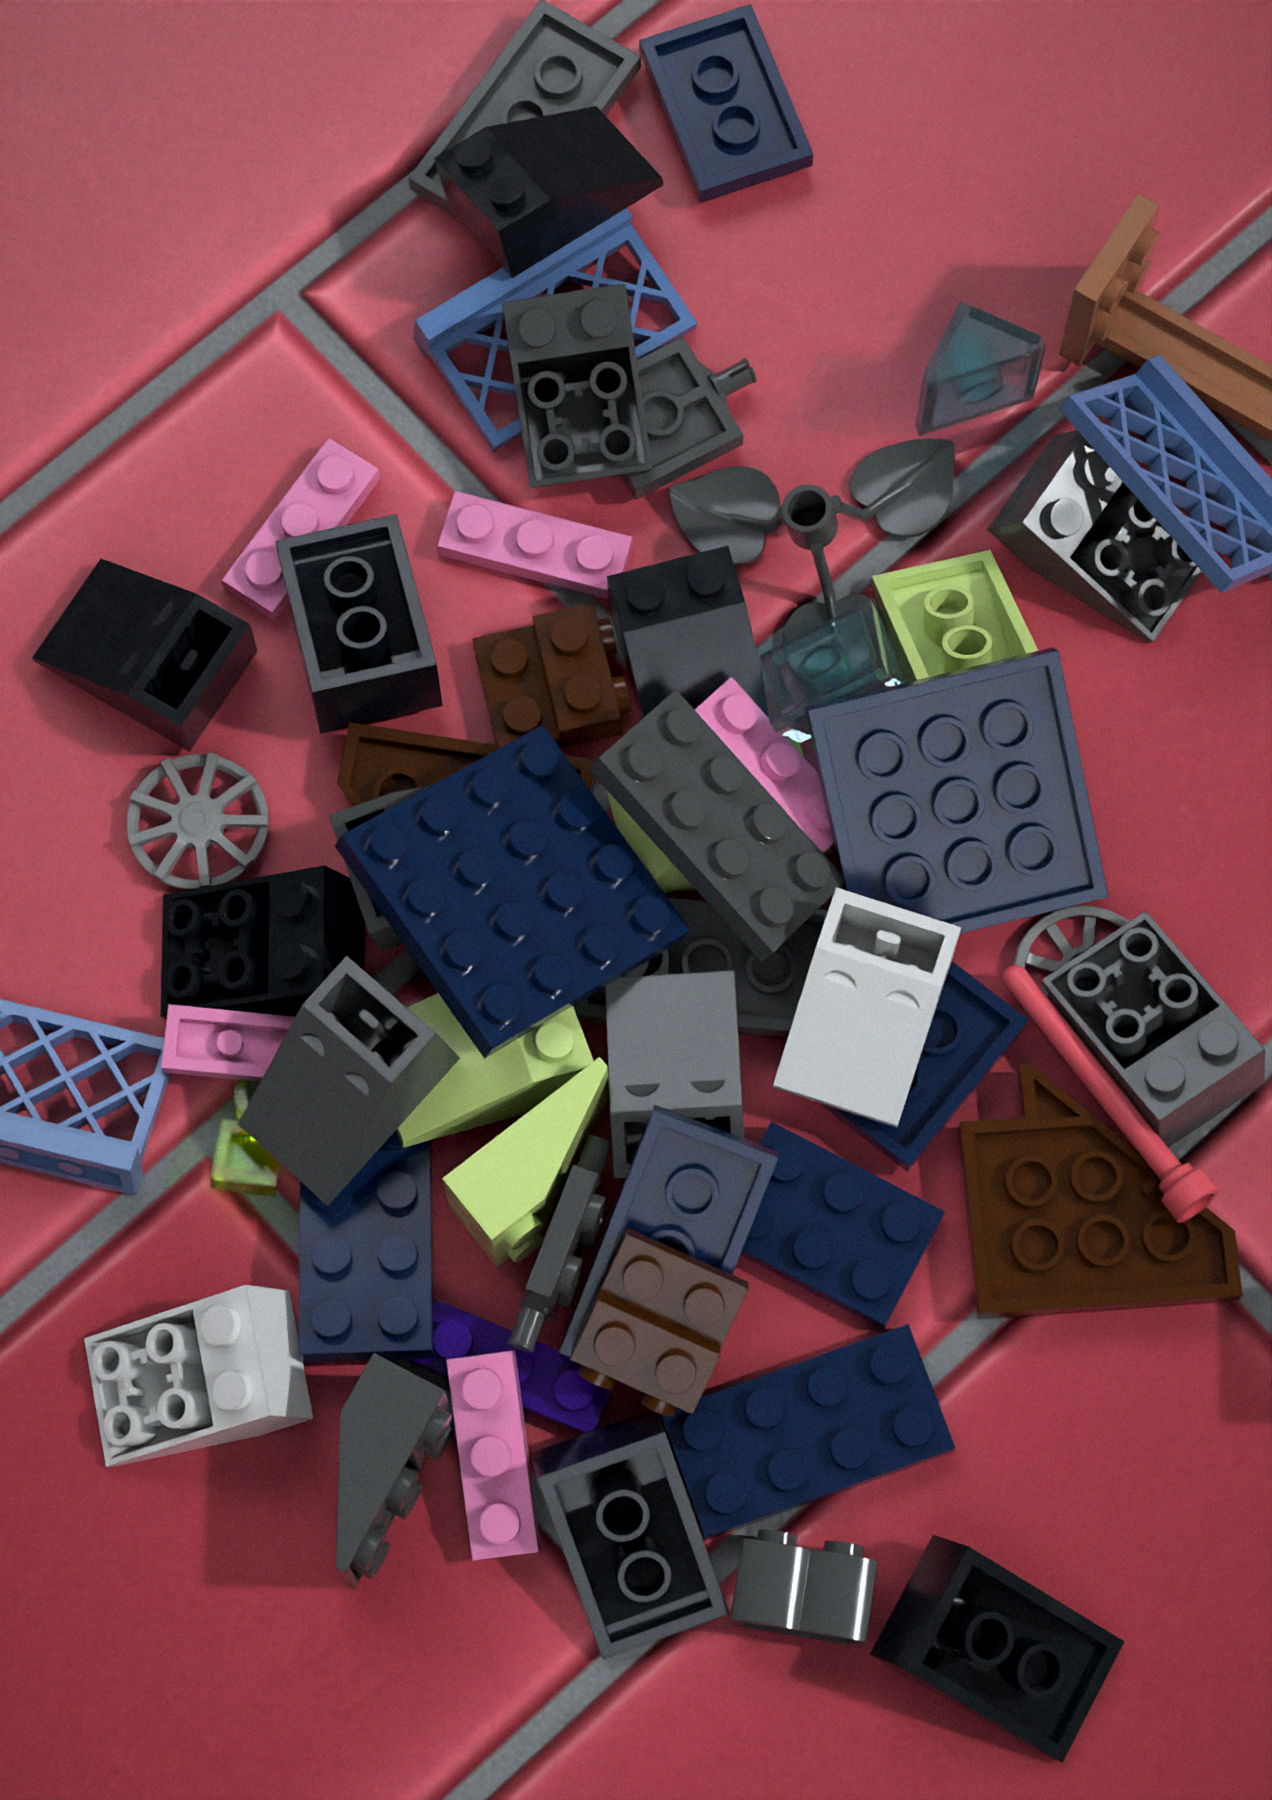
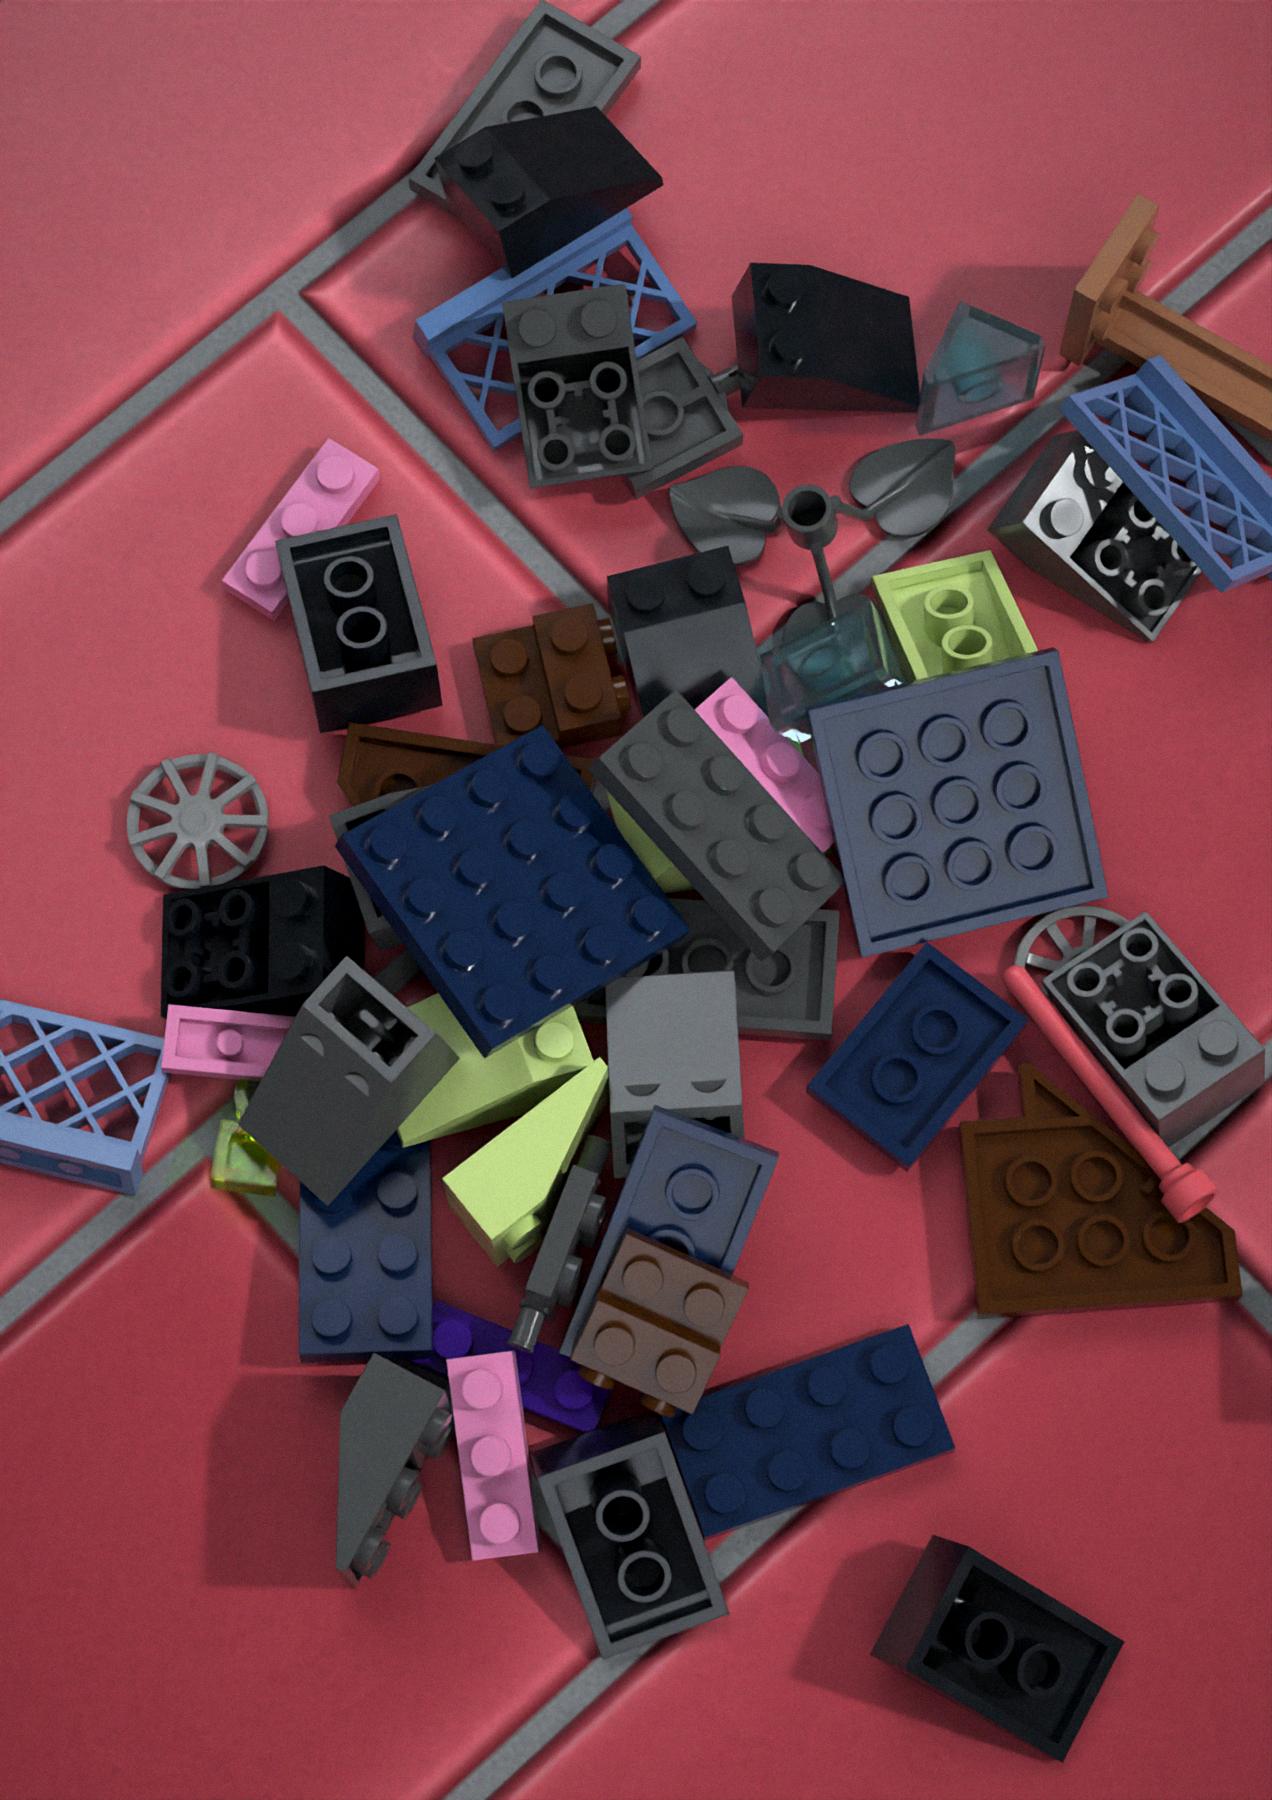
black slope [32,558,258,752] -> none
white slope [84,1285,313,1467] -> none
bright pink plate [437,491,633,599] -> none
dark blue plate [639,4,813,202] -> none
dark grey brick [729,1529,877,1647] -> none
dark blue plate [740,1121,945,1330] -> none
white slope [773,887,961,1128] -> none
none -> black slope [731,263,921,413]

